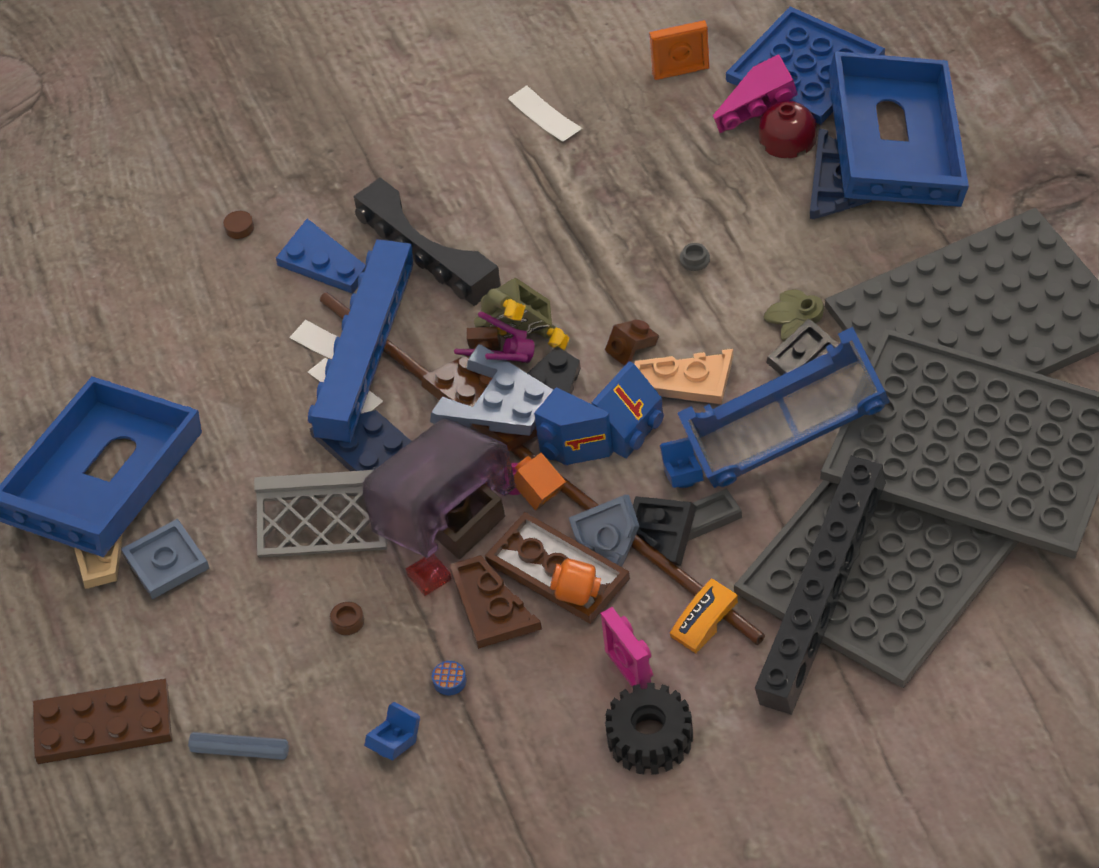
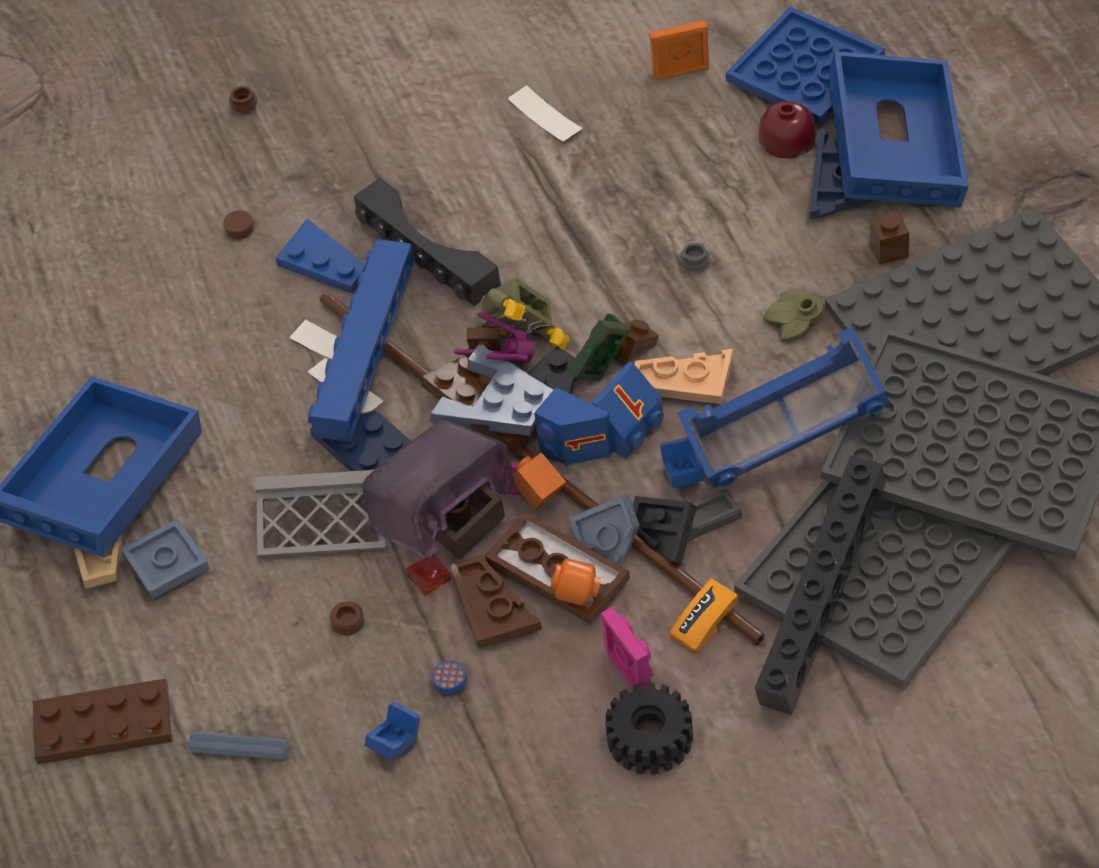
dark pink slope [713,54,798,133] -> none
wing [766,319,839,376] -> none
none -> reddish brown plate [229,86,257,112]
none -> dark green bracket [569,313,631,381]
none -> reddish brown brick [870,212,909,265]

